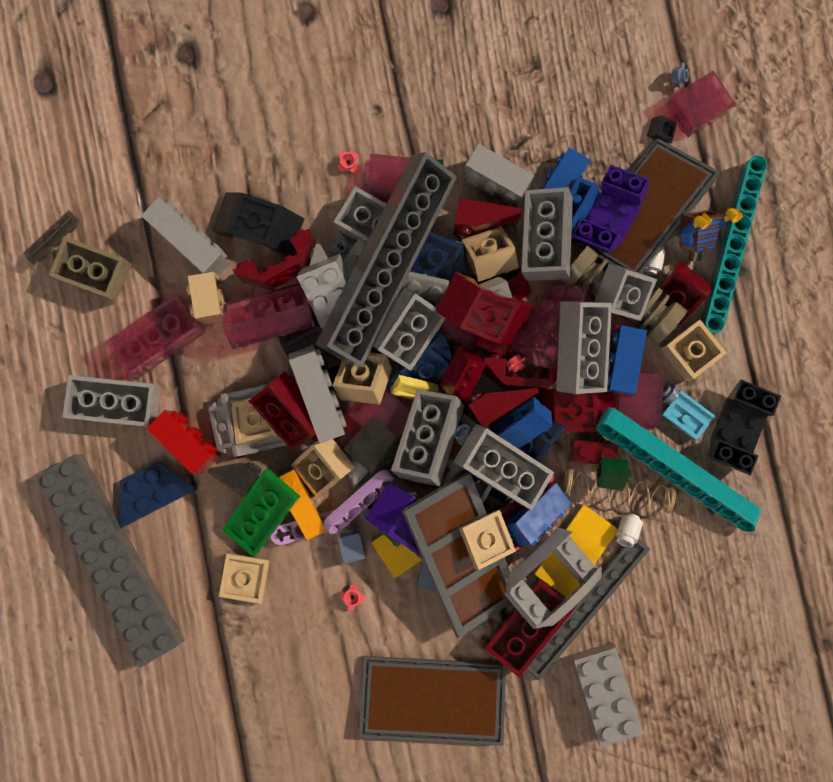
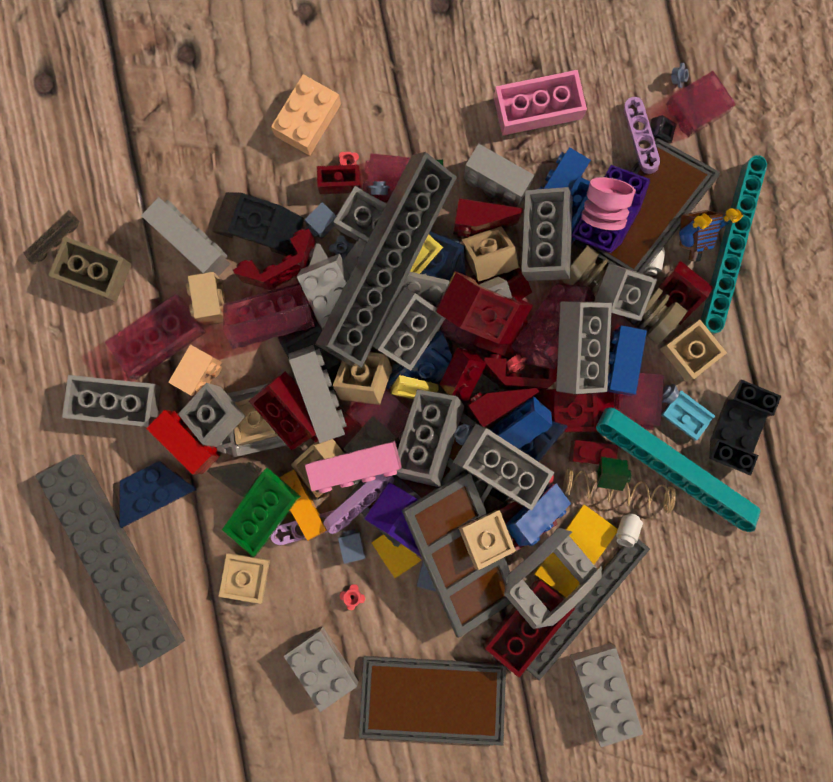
none -> light nougat brick [168,345,222,396]
none -> light grey brick [178,383,246,447]
none -> light nougat brick [271,74,341,156]
none -> light grey brick [284,626,359,712]
none -> sand blue brick [305,202,337,240]
none -> bright pink brick [305,441,402,493]
none -> dark red brick [317,165,361,194]
none -> sand blue plate [369,181,390,195]
none -> light yellow tile [410,234,443,274]
none -> bright pink brick [494,70,587,136]
none -> bright pink wheel [581,177,635,230]
none -> lavender beam [624,97,660,174]

